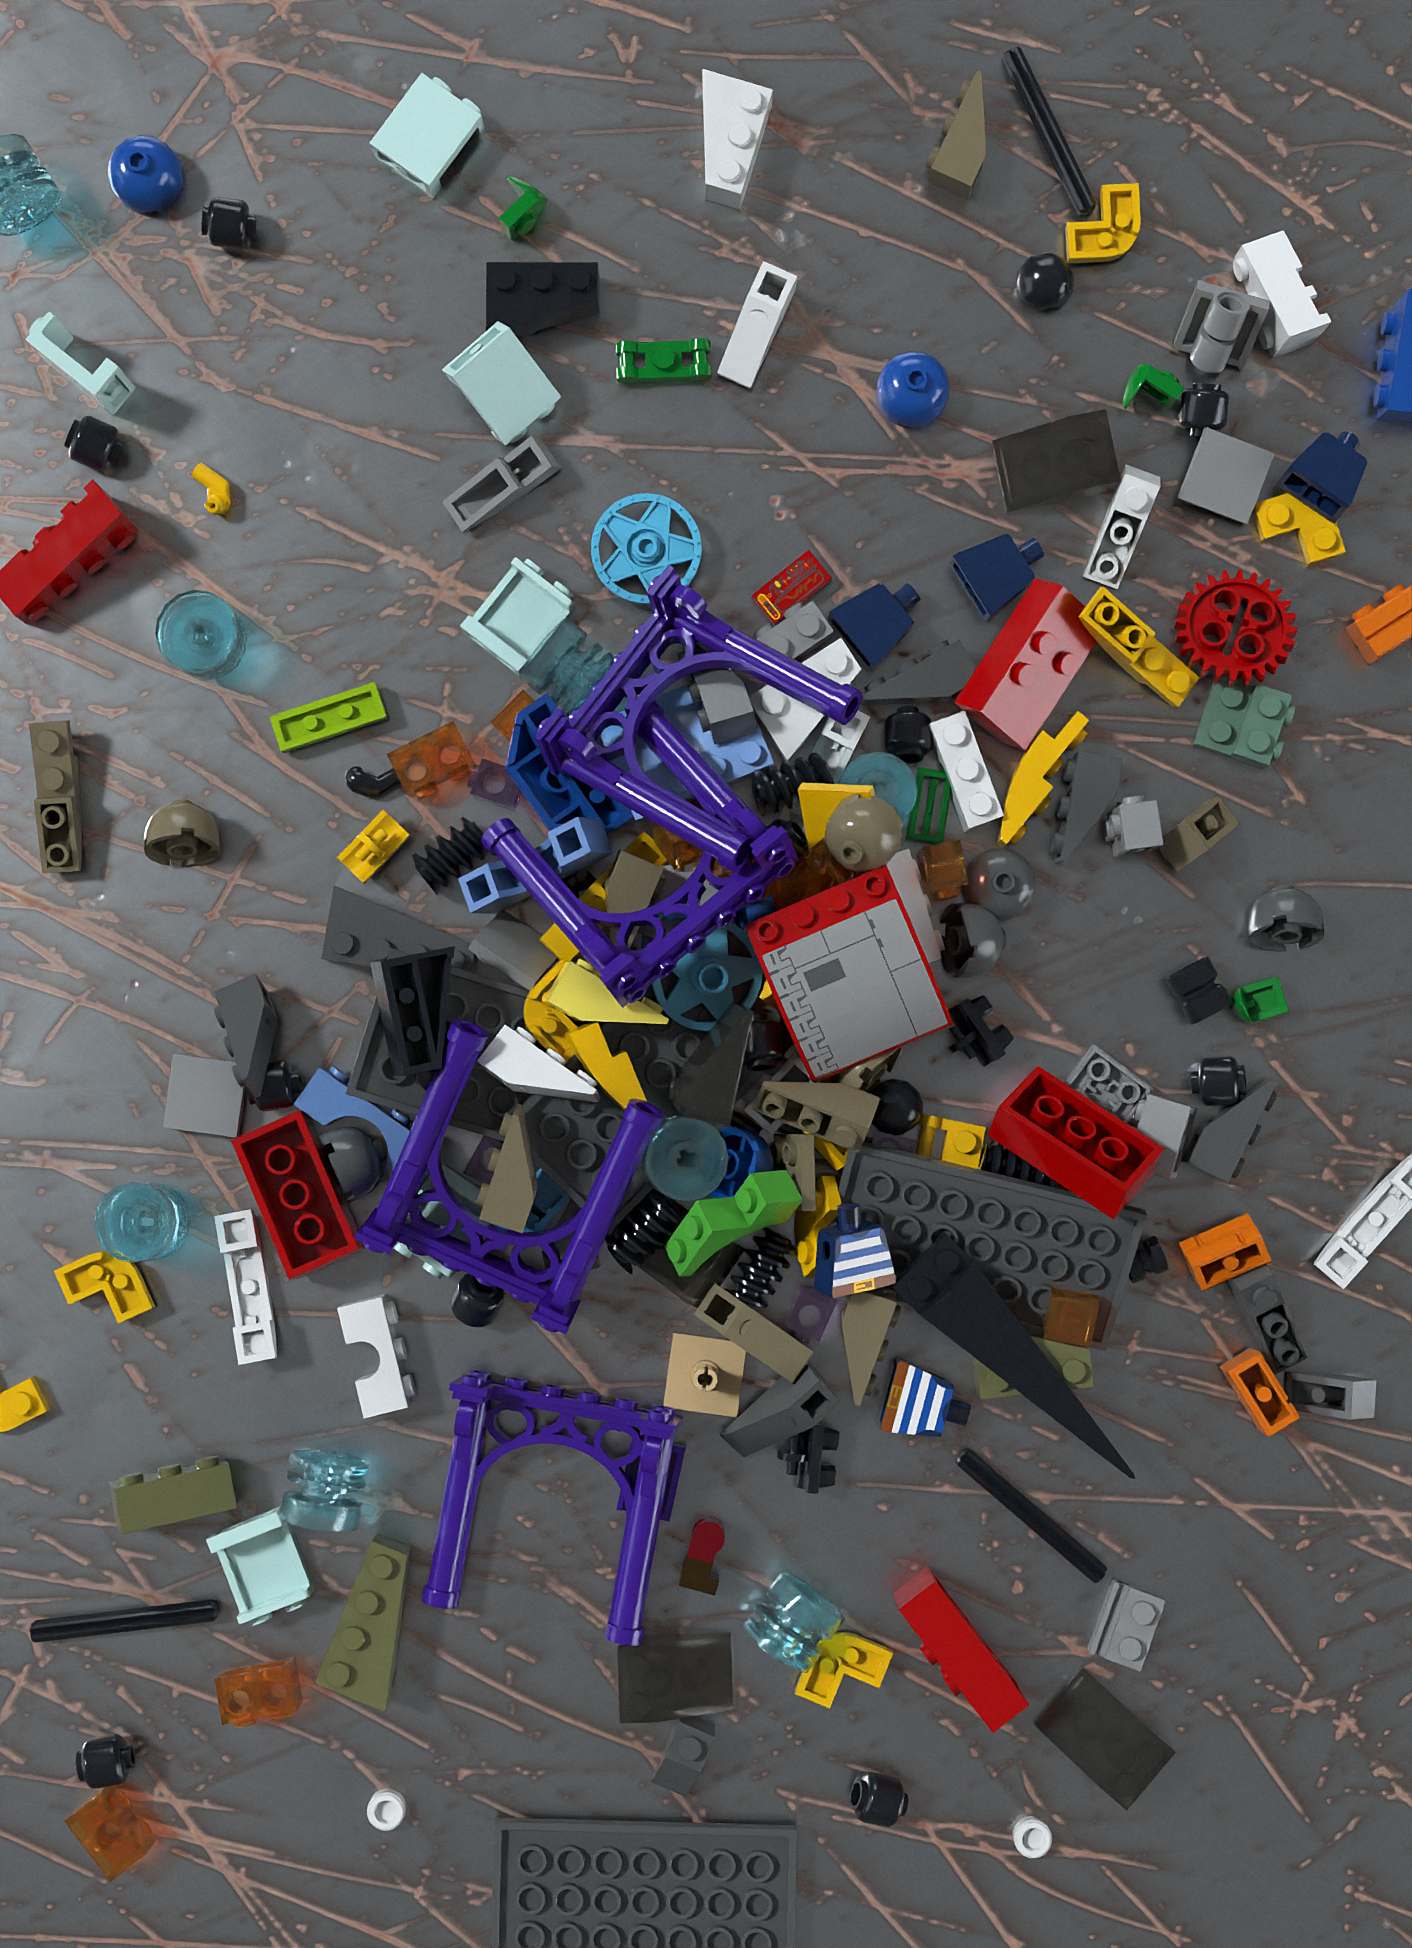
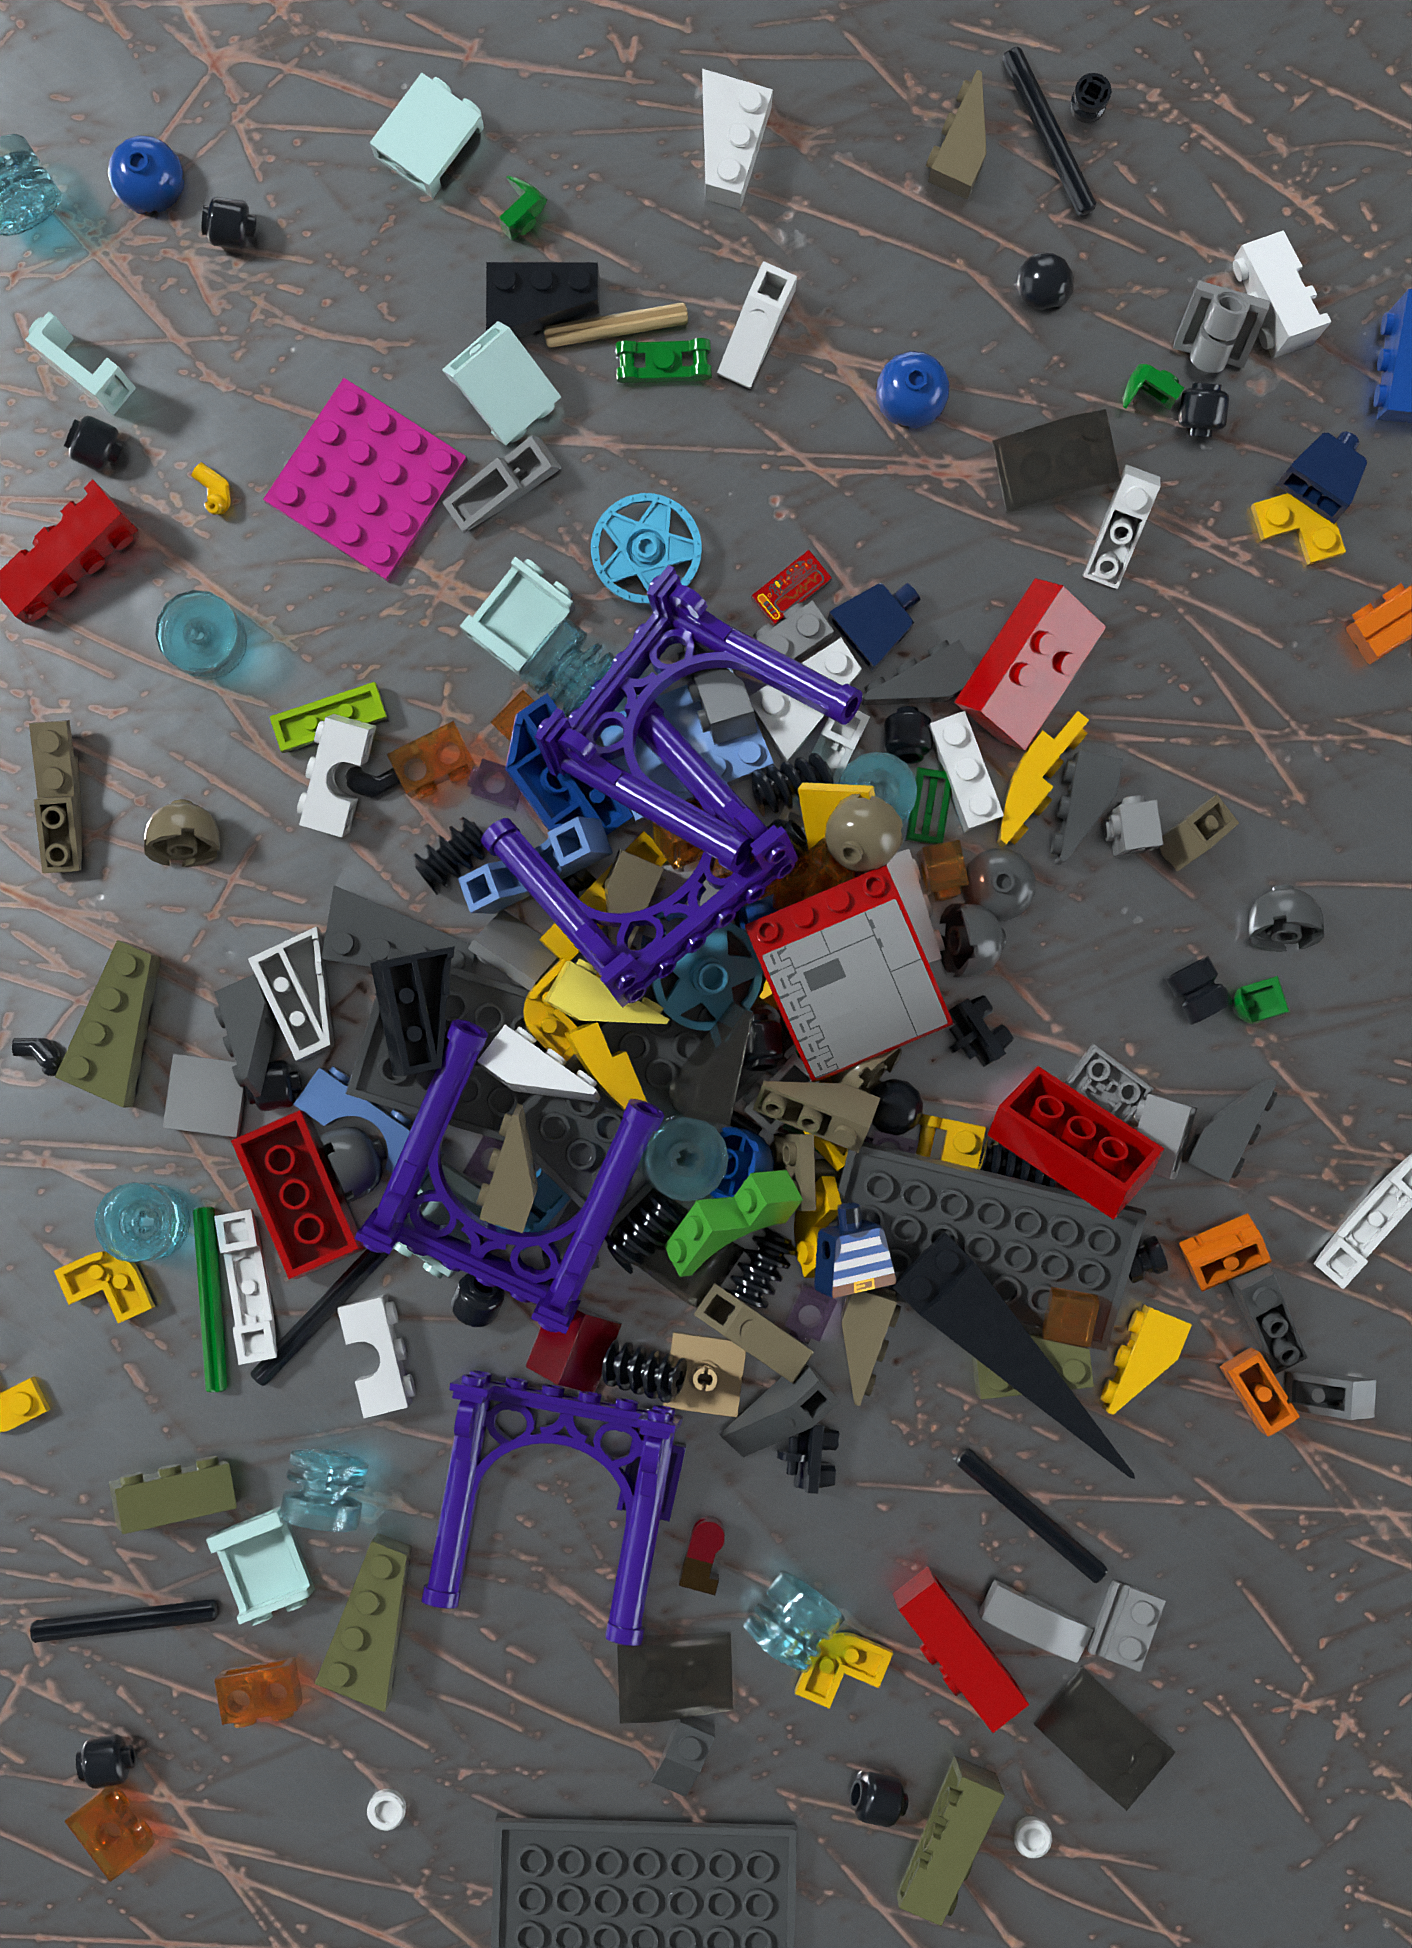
yellow hips [336,810,411,884] -> none
torso [878,1357,971,1437] -> none
dark blue torso [949,534,1045,622] -> none
yellow plate [1065,183,1141,263] -> none
yellow slope [1078,587,1200,708] -> none
red gear [1174,570,1298,687] -> none
light grey tile [1177,427,1275,524] -> none
black head [1191,1056,1246,1106] -> none
sand green plate [1193,676,1295,769] -> none
none -> black arm [12,1038,63,1076]
none -> olive wedge [55,940,161,1108]
none -> green axle [193,1206,228,1393]
none -> white wedge [248,926,334,1062]
none -> black axle [250,1249,389,1386]
none -> dark pink plate [263,378,468,582]
none -> white arch [297,714,376,837]
none -> dark red slope [525,1306,622,1392]
none -> tan axle [544,303,688,348]
none -> black piece [602,1339,688,1403]
none -> olive wedge [896,1756,1005,1926]
none -> light grey slope [978,1579,1094,1663]
none -> black wheel [1070,73,1112,123]
none -> yellow slope [1100,1304,1192,1415]

